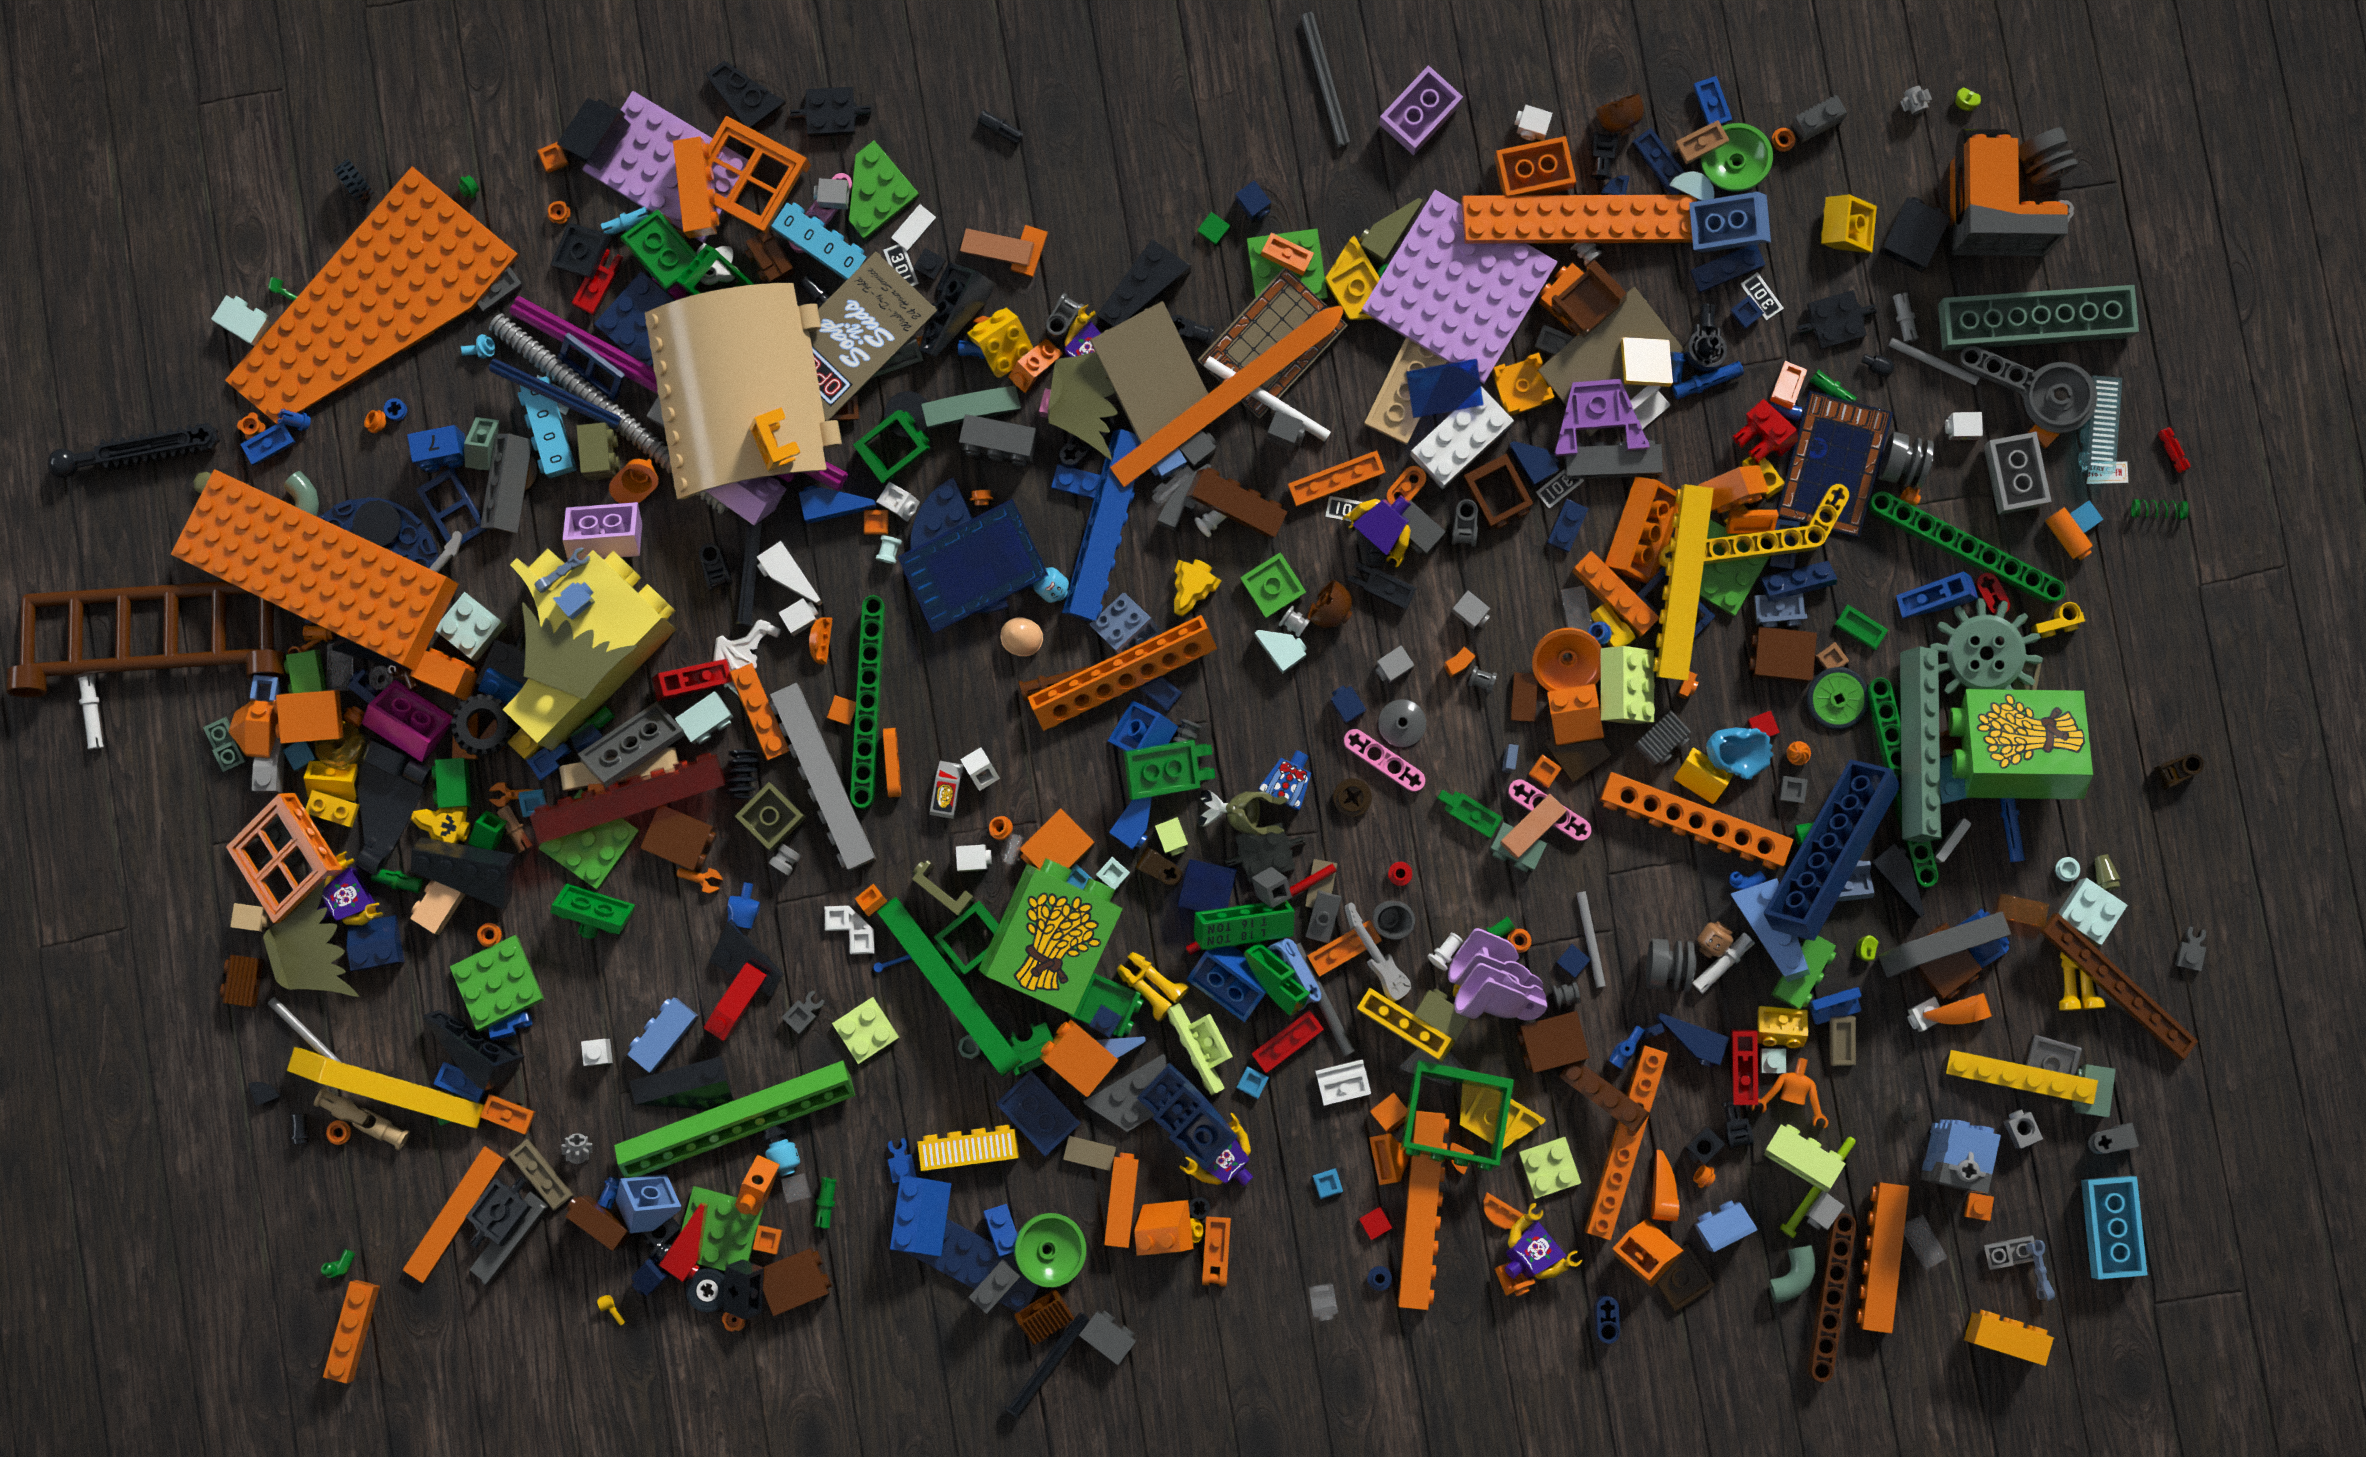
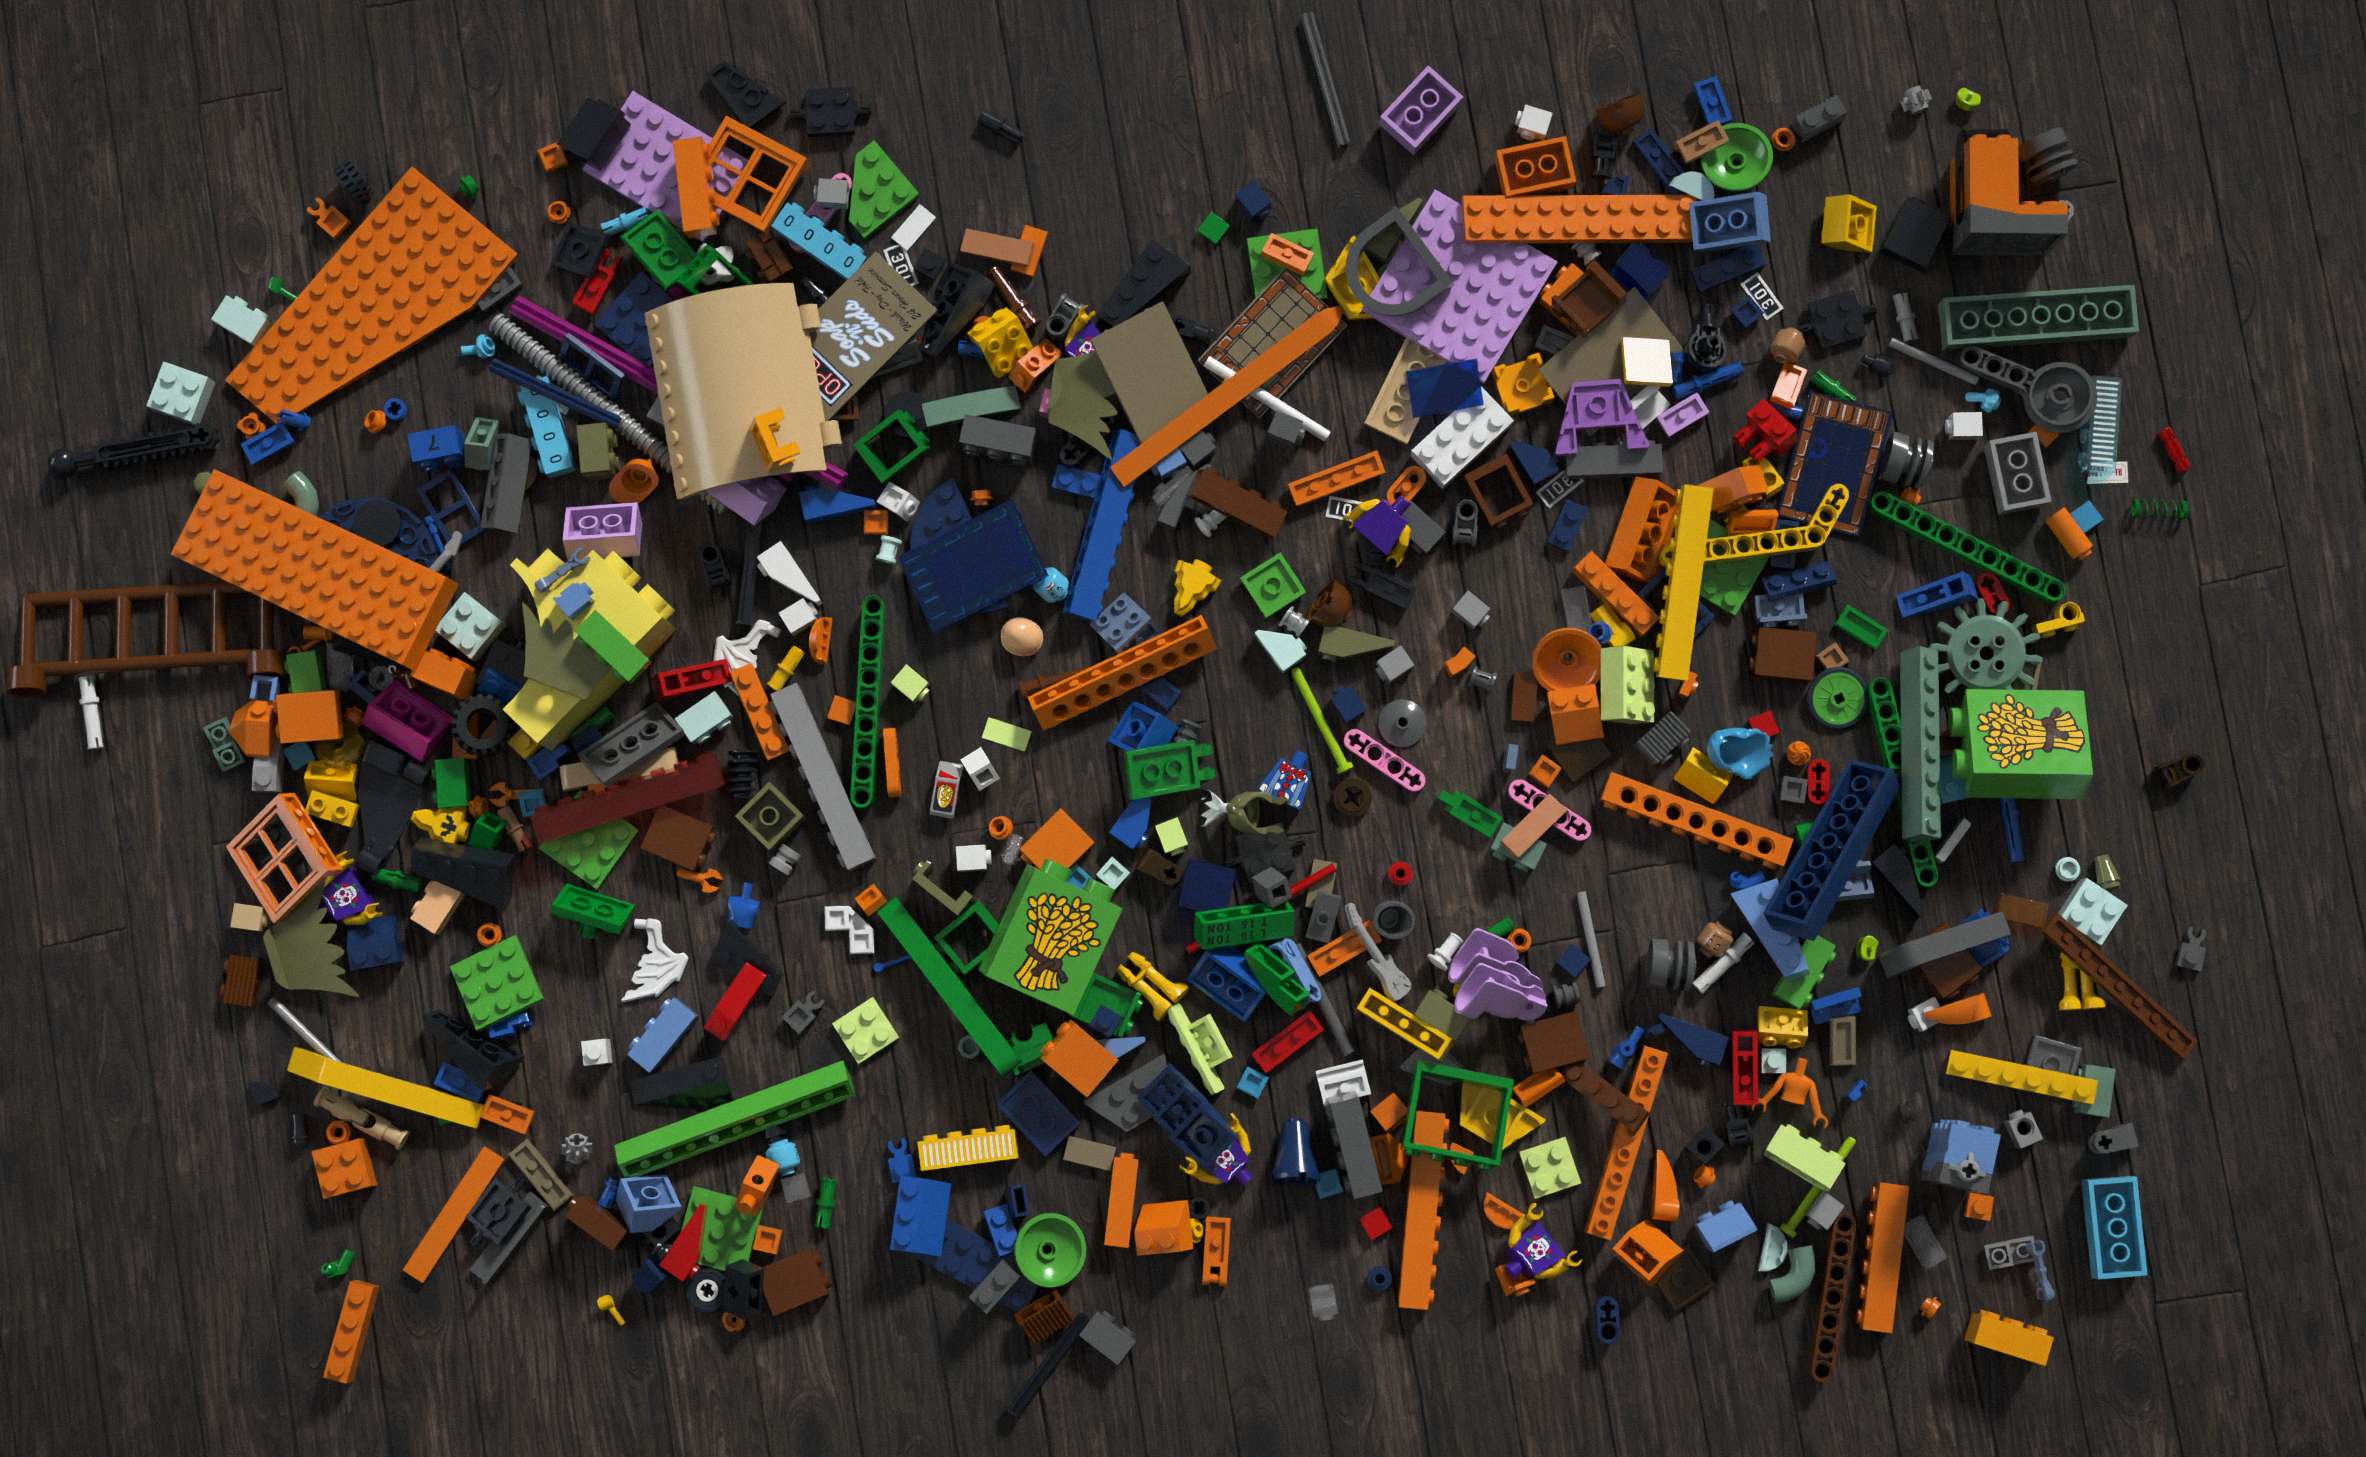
none -> light aqua brick [146,361,215,426]
none -> orange plate [307,198,351,240]
none -> orange brick [312,1138,377,1199]
none -> blue piece [424,516,451,570]
none -> orange plate [469,796,489,819]
none -> bright green brick [575,610,652,684]
none -> white animal [621,918,688,1002]
none -> yellow axle [767,646,804,691]
none -> yellowish green brick [891,664,930,703]
none -> yellowish green sticker [982,717,1032,751]
none -> reddish brown pin [986,266,1041,333]
none -> dark blue piece [1006,1184,1030,1217]
none -> dark blue cone [1271,1118,1320,1186]
none -> lime bar [1292,667,1353,775]
none -> olive slope [1318,626,1395,662]
none -> dark grey brick [1324,1091,1383,1199]
none -> dark grey window [1346,206,1455,316]
none -> orange tile [1512,1067,1565,1108]
none -> clear blue brick [1610,241,1670,302]
none -> lavender plate [1656,392,1709,438]
none -> light aqua tile [1758,1223,1787,1271]
none -> medium nougat head [1770,328,1805,364]
none -> red beam [1806,759,1830,805]
none -> blue tile [1844,1078,1867,1102]
none -> orange plate [1920,1297,1942,1320]
none -> medium azure plate [1965,388,2001,413]

